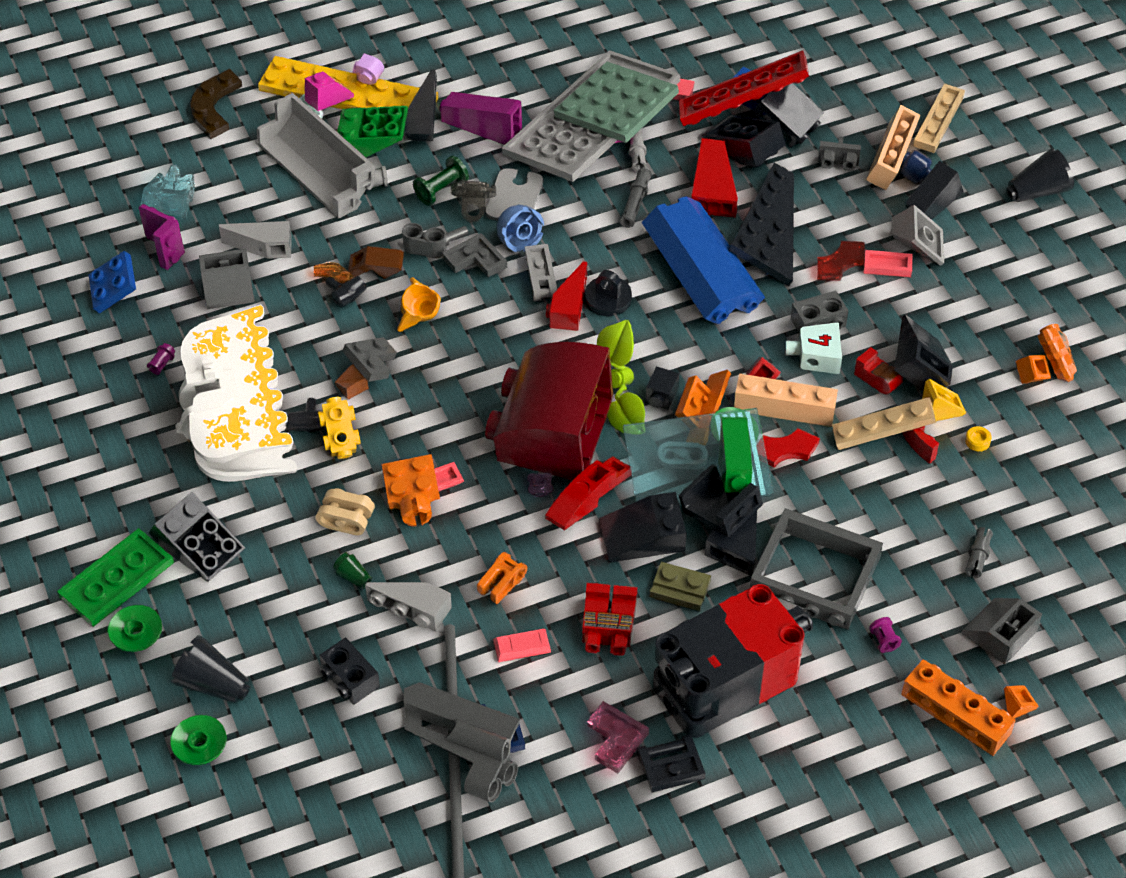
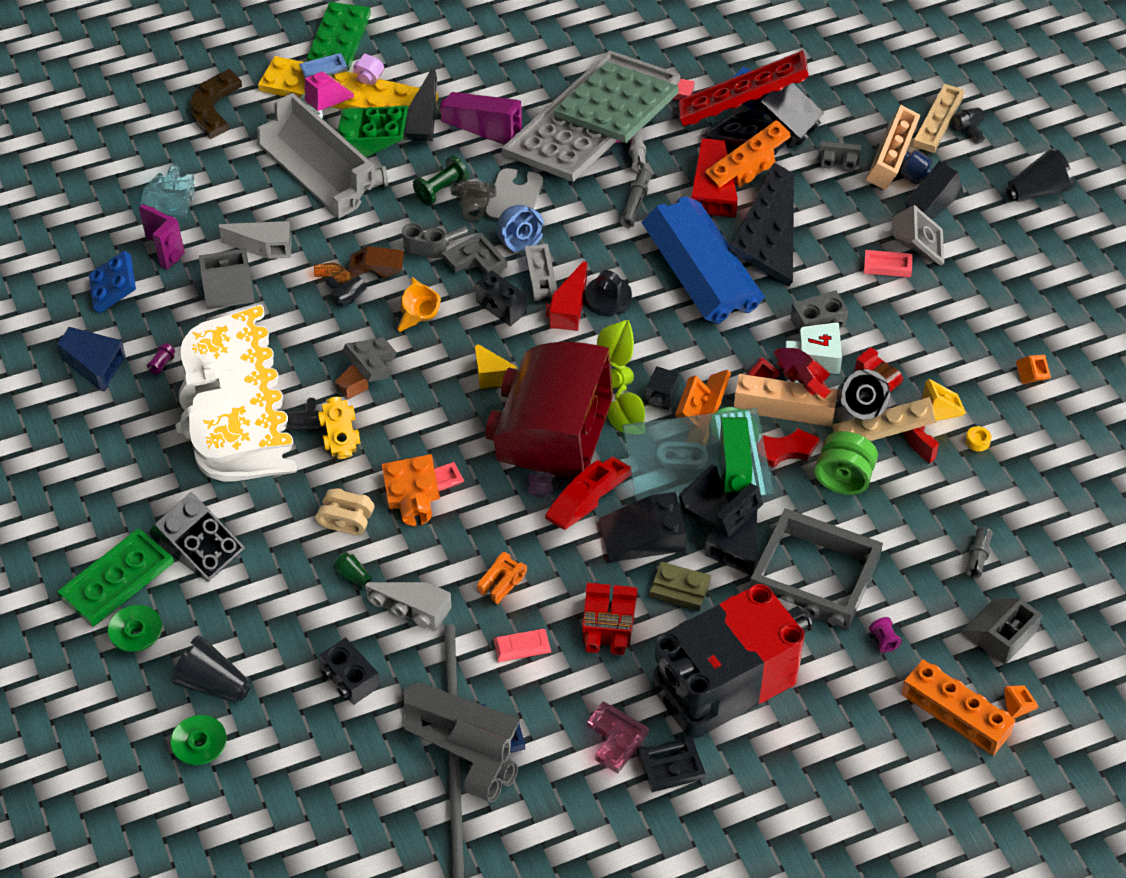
clear red tile [817,241,865,281] -> none
black slope [894,315,953,391] -> none
orange rock [1037,324,1077,382] -> none
none -> dark blue slope [58,327,126,392]
none -> medium blue tile [299,53,348,78]
none -> green plate [306,2,371,71]
none -> black brick [475,270,527,327]
none -> yellow slope [475,344,517,389]
none -> orange bracket [706,121,791,188]
none -> red slope [774,348,831,399]
none -> bright green wheel [814,431,878,495]
none -> black cone [837,369,890,420]
none -> black piece [951,107,985,144]

